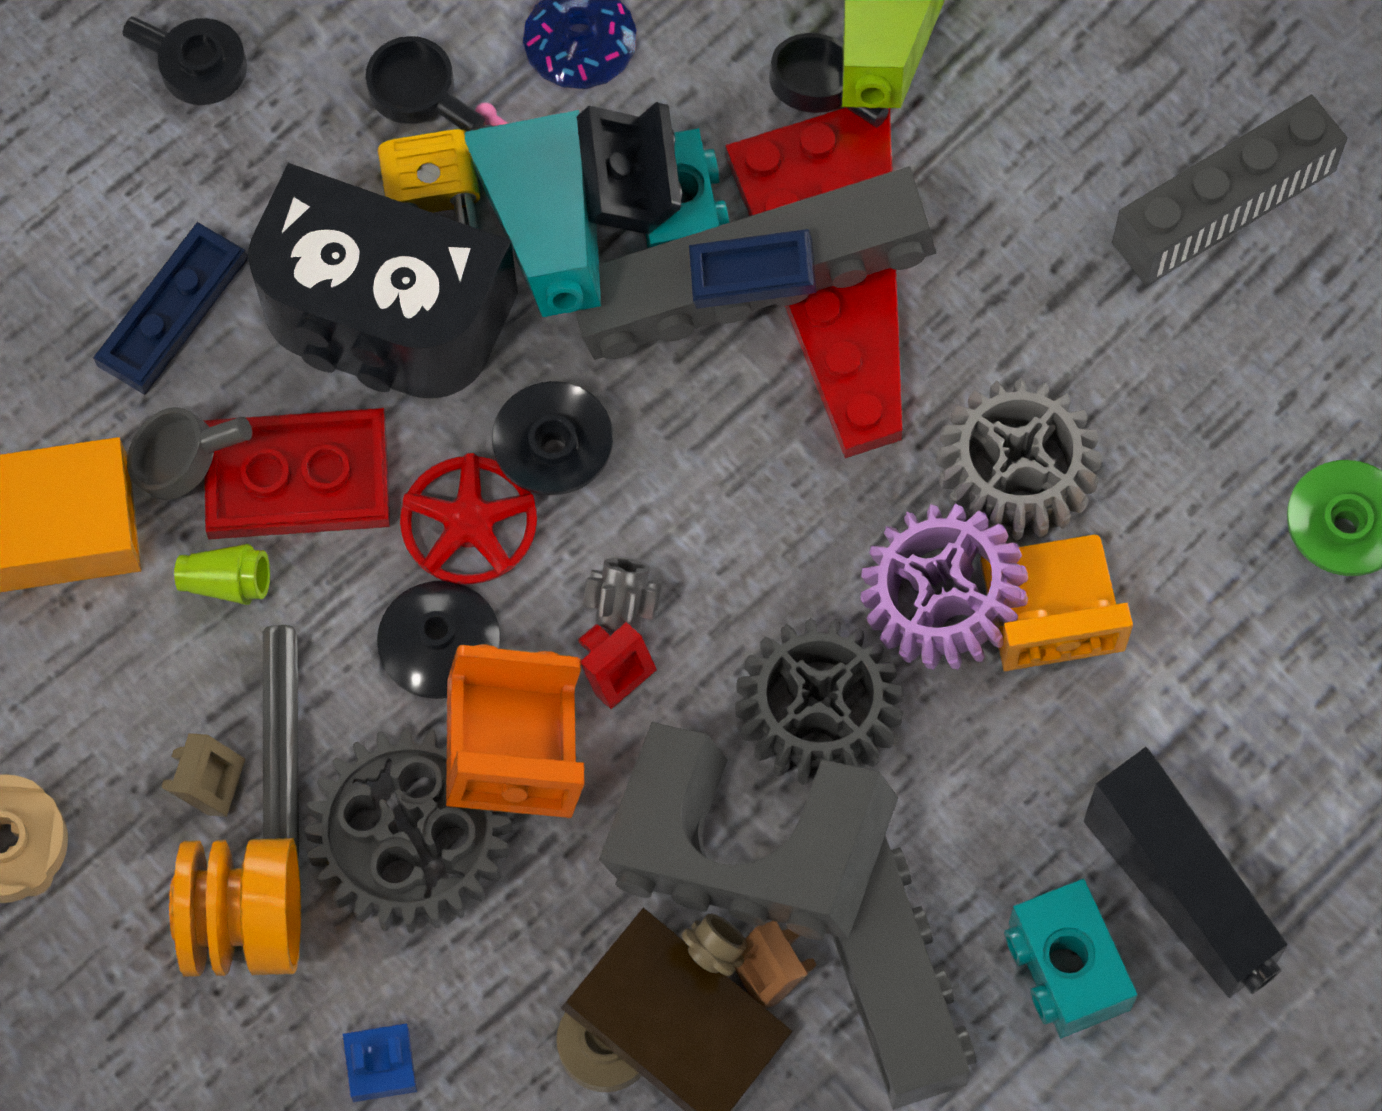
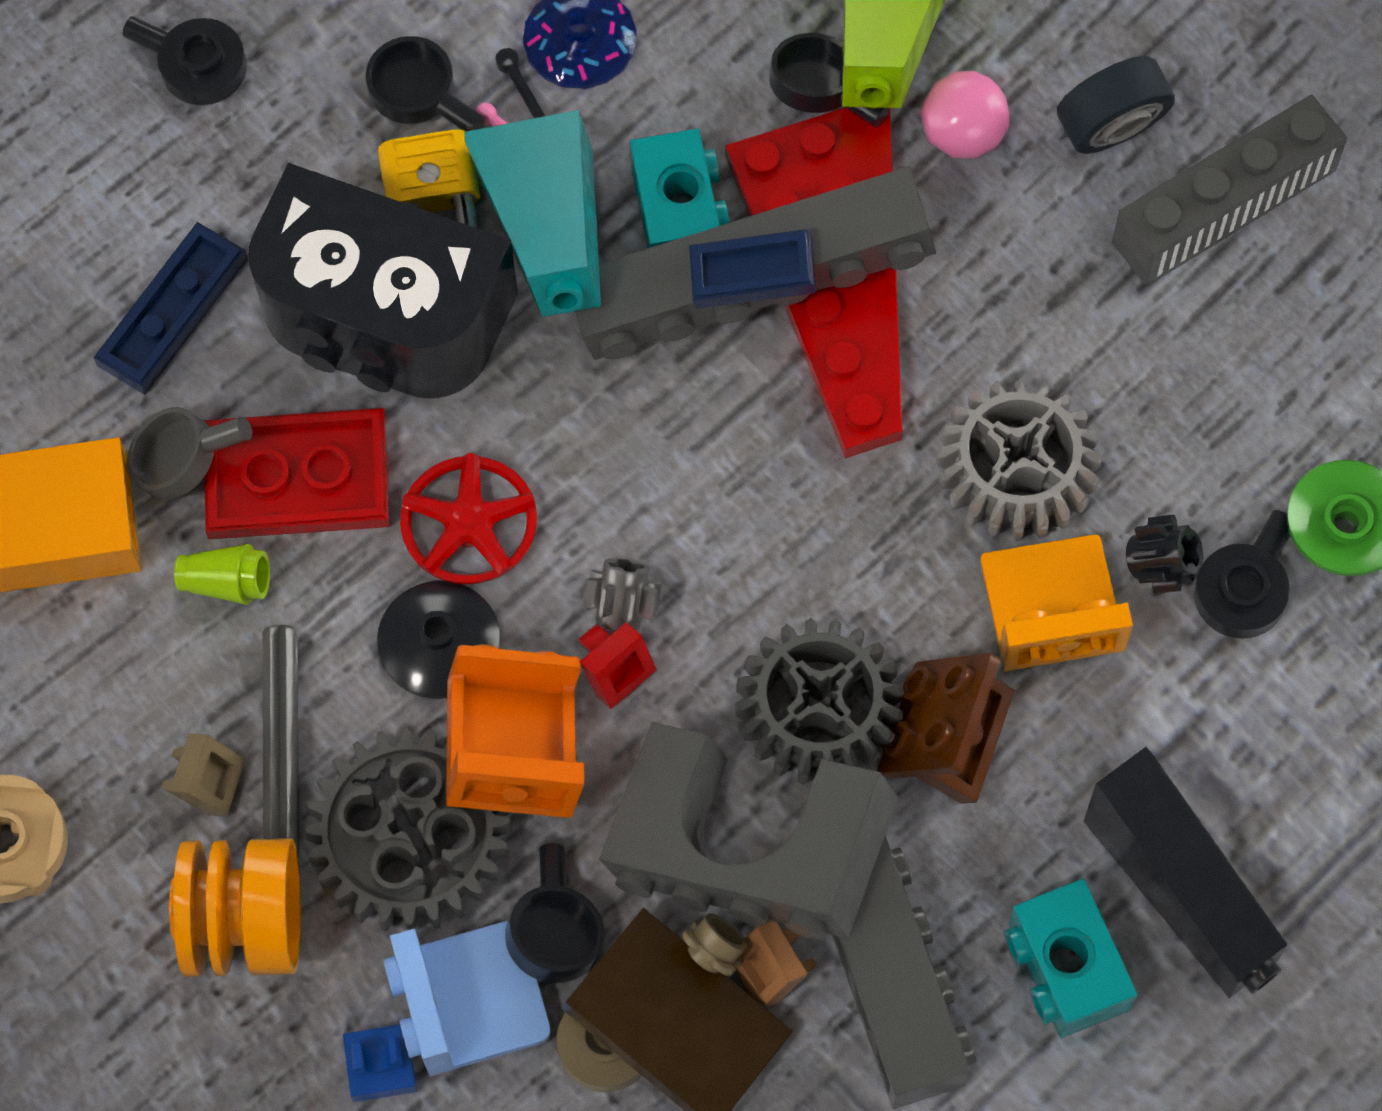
black dish [492,381,613,495] -> none
black bracket [576,102,682,235] -> none
lavender gear [860,503,1028,670] -> none
none -> light blue bracket [383,920,551,1077]
none -> black hinge [495,48,545,118]
none -> black piece [505,843,604,983]
none -> reddish brown bracket [877,653,1015,804]
none -> bright pink hair [919,71,1010,159]
none -> black wheel [1057,56,1175,154]
none -> black gear [1126,515,1203,594]
none -> black piece [1194,510,1290,639]

